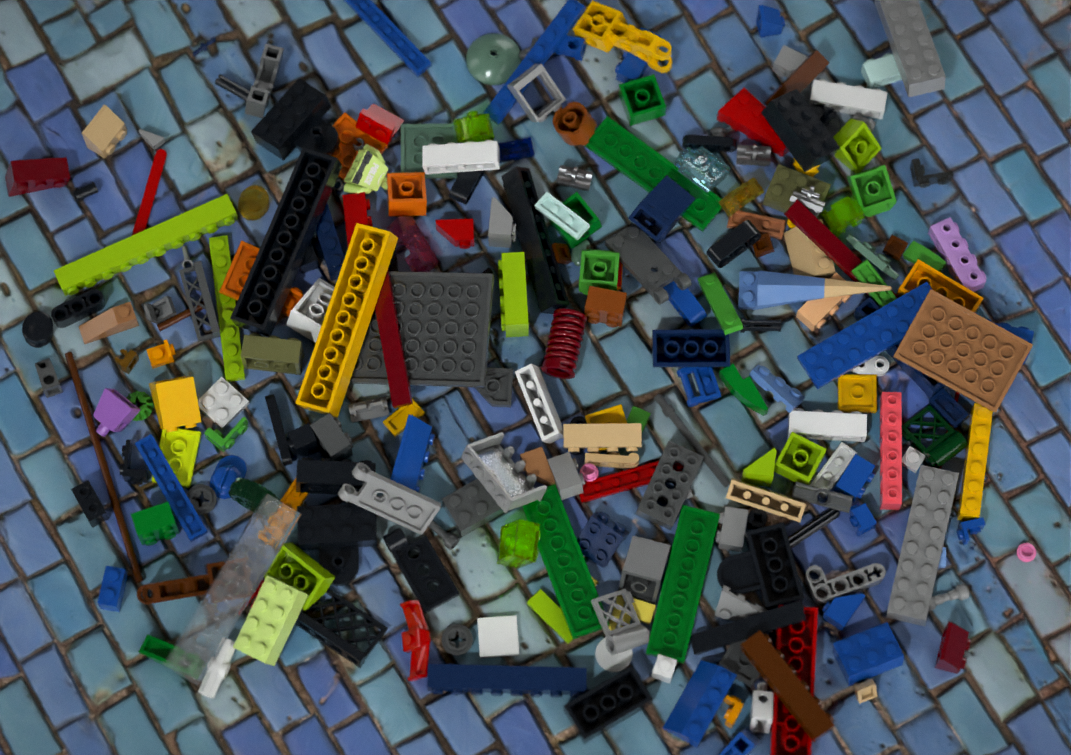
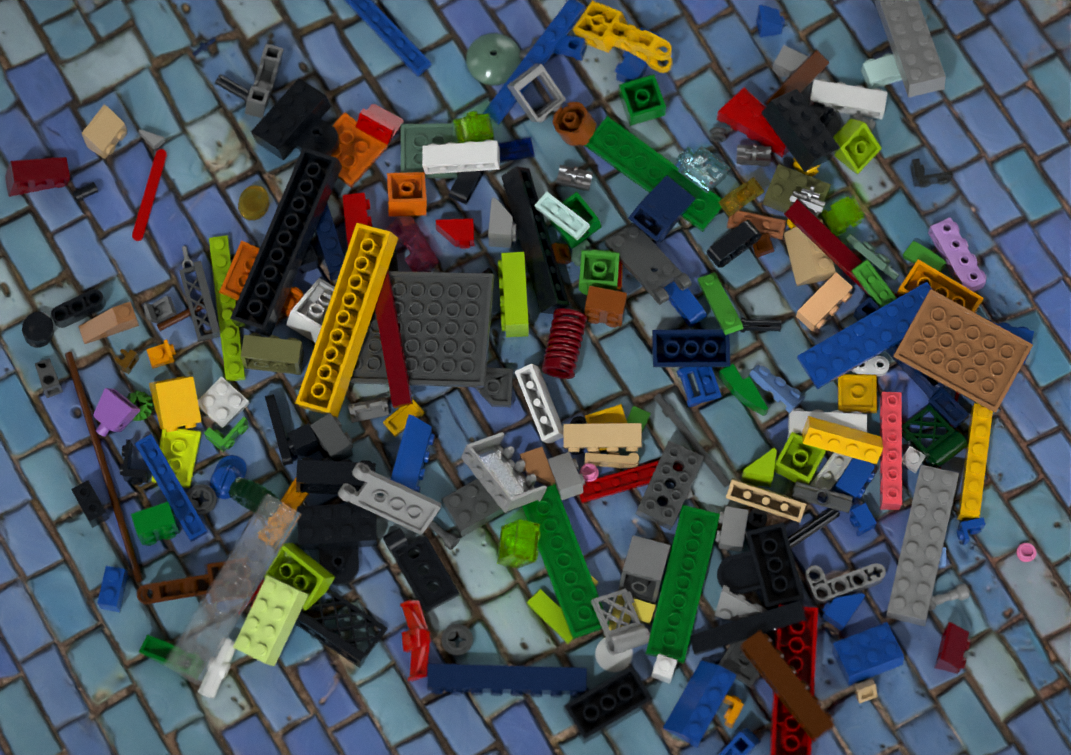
lime brick [53,194,238,296] -> none
yellowish green torso [333,138,388,195] -> none
white tile [477,615,519,658] -> none
dark blue bracket [577,511,630,567] -> none
black beam [682,135,737,152] -> none
medium blue plate [738,270,892,310] -> none
white torso [749,683,773,734] -> none
bright green slope [847,165,897,217] -> none
reddish brown plate [882,235,908,261] -> none
none -> yellow brick [802,416,883,464]

